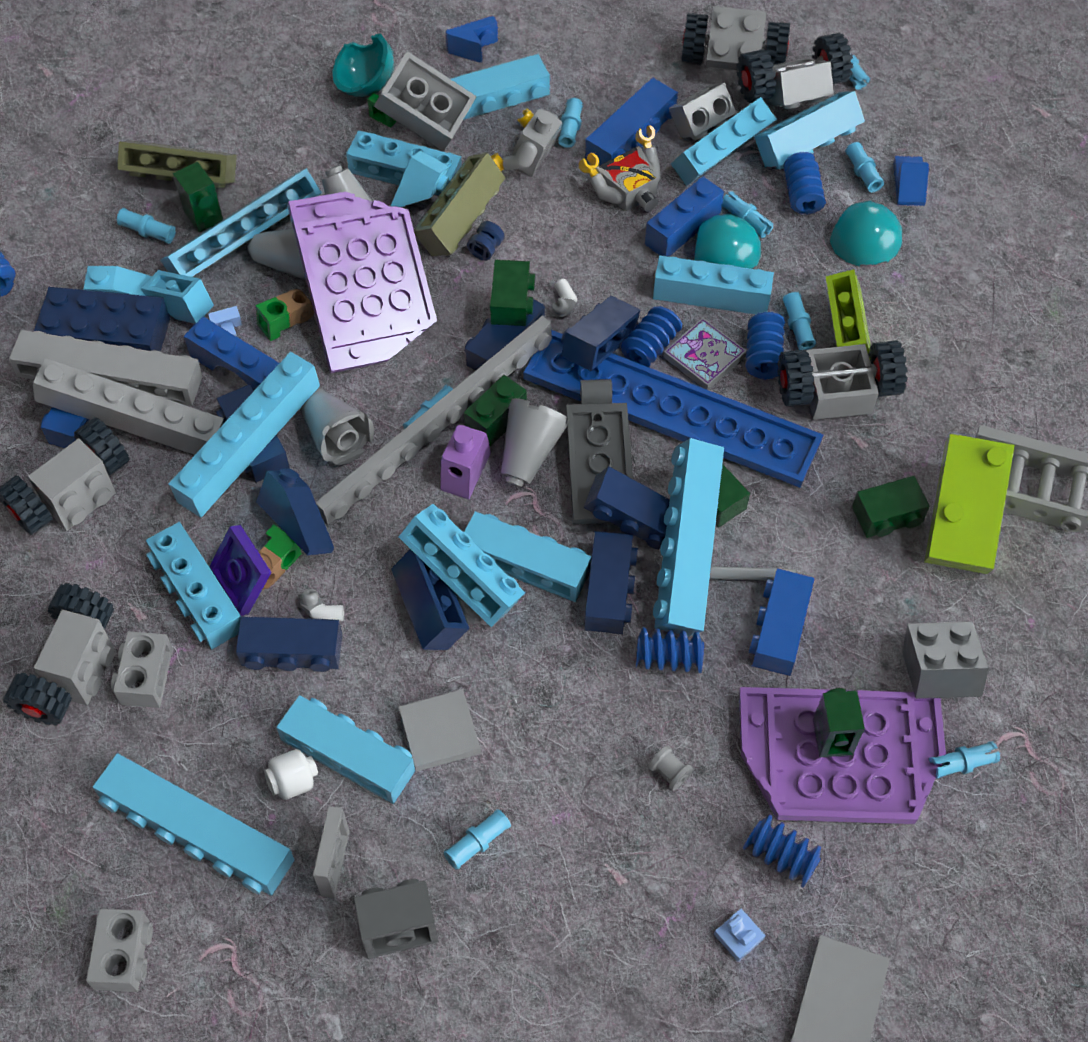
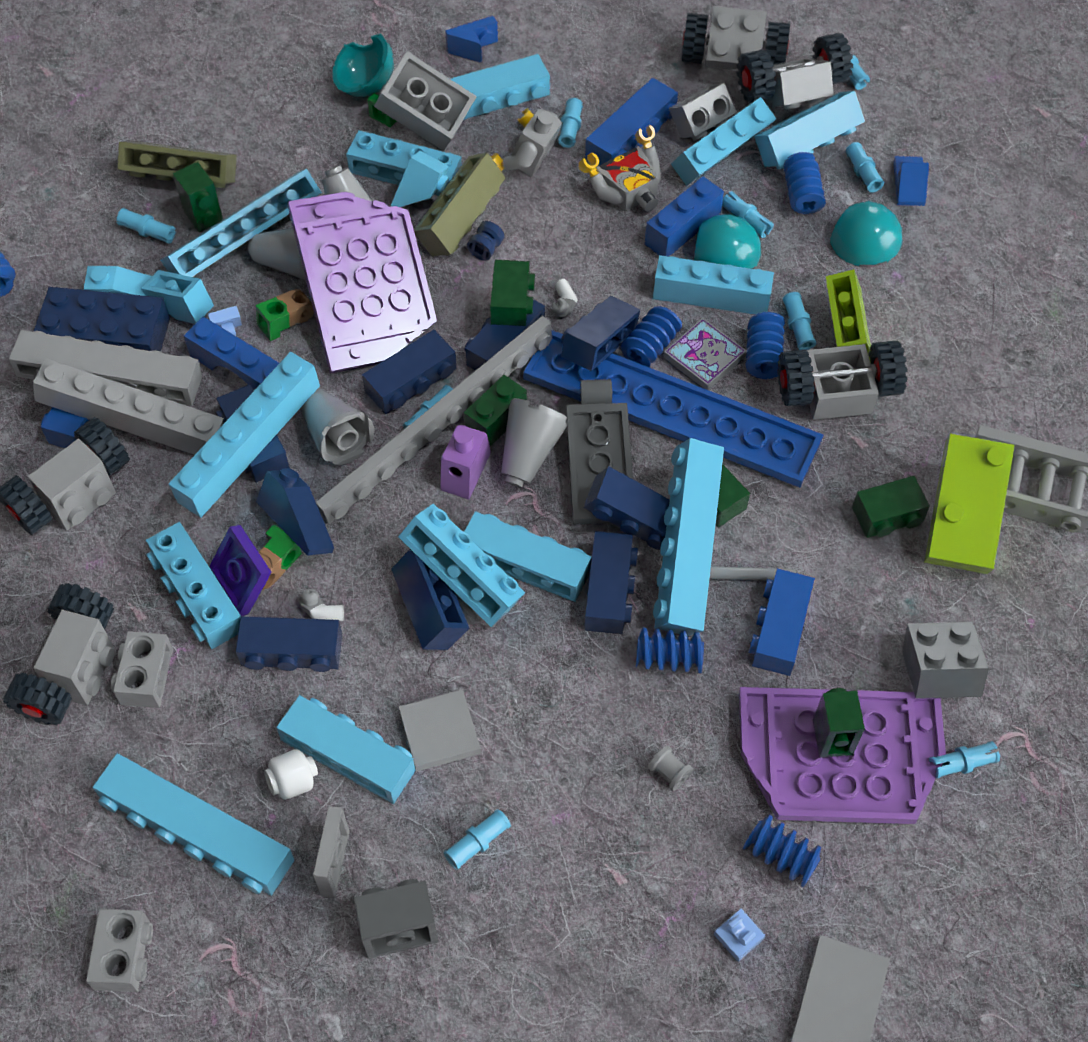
none -> dark blue brick [362,329,457,415]

